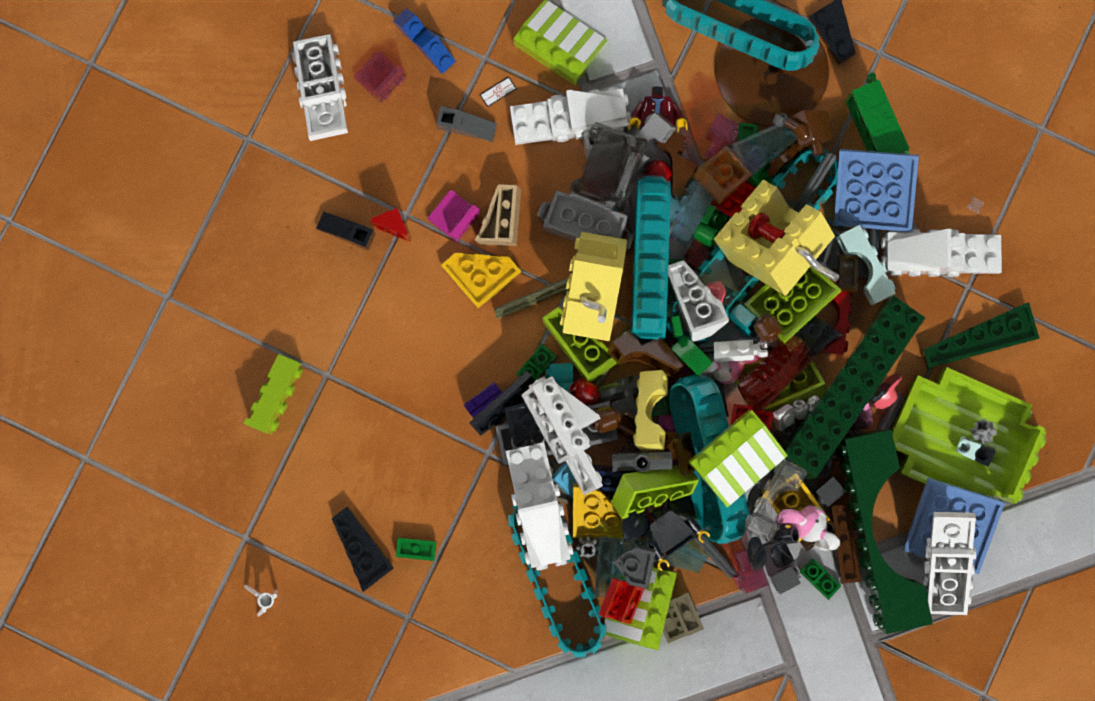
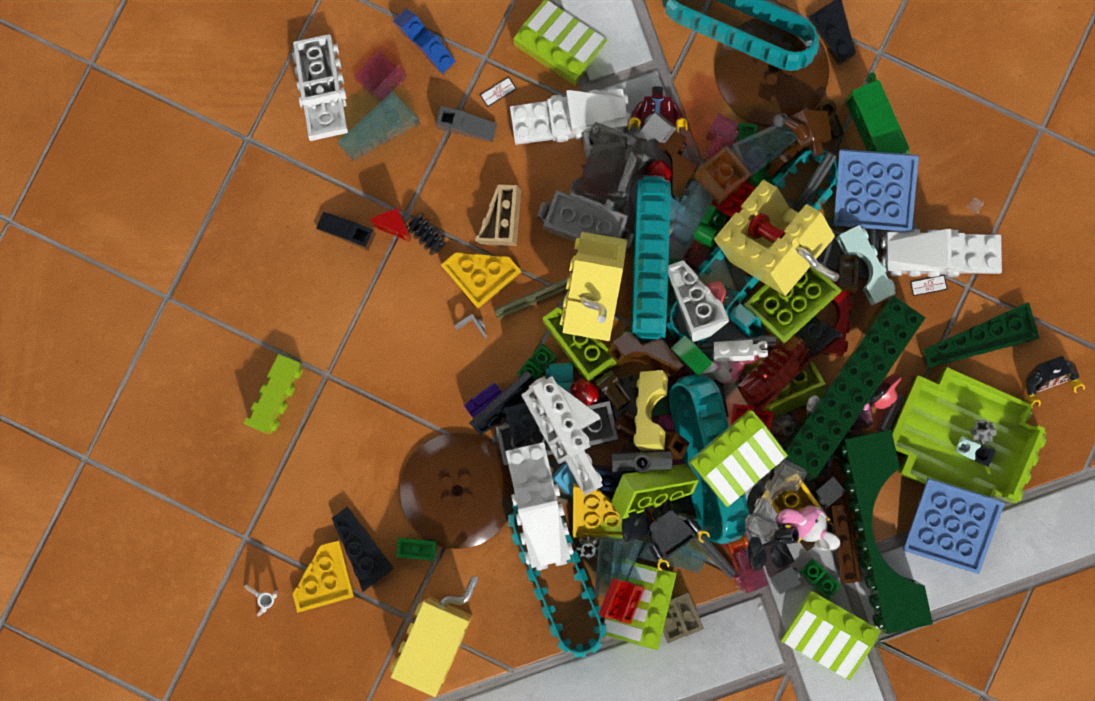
dark pink bracket [428,190,480,242] -> none
reddish brown head [591,406,621,433] -> none
dark grey plate [613,545,656,589] -> none
green tile [670,316,683,338] -> none
dark brown tile [672,431,696,476] -> none
reddish brown head [753,313,782,344] -> none
white plate [773,400,808,431] -> none
white wedge [923,512,976,615] -> none
none -> yellow plate [293,540,355,613]
none -> clear light blue wedge [337,91,421,161]
none -> light yellow piece [390,575,479,697]
none -> reddish brown dish [400,433,515,549]
none -> black piece [407,213,447,255]
none -> light grey bracket [454,314,487,338]
none -> dark brown piece [595,370,631,410]
none -> orange bush [727,534,748,554]
none -> lime slope [781,590,881,680]
none -> dark brown piece [816,100,844,139]
none -> white sticker [910,275,948,296]
none -> black torso [1025,356,1085,409]

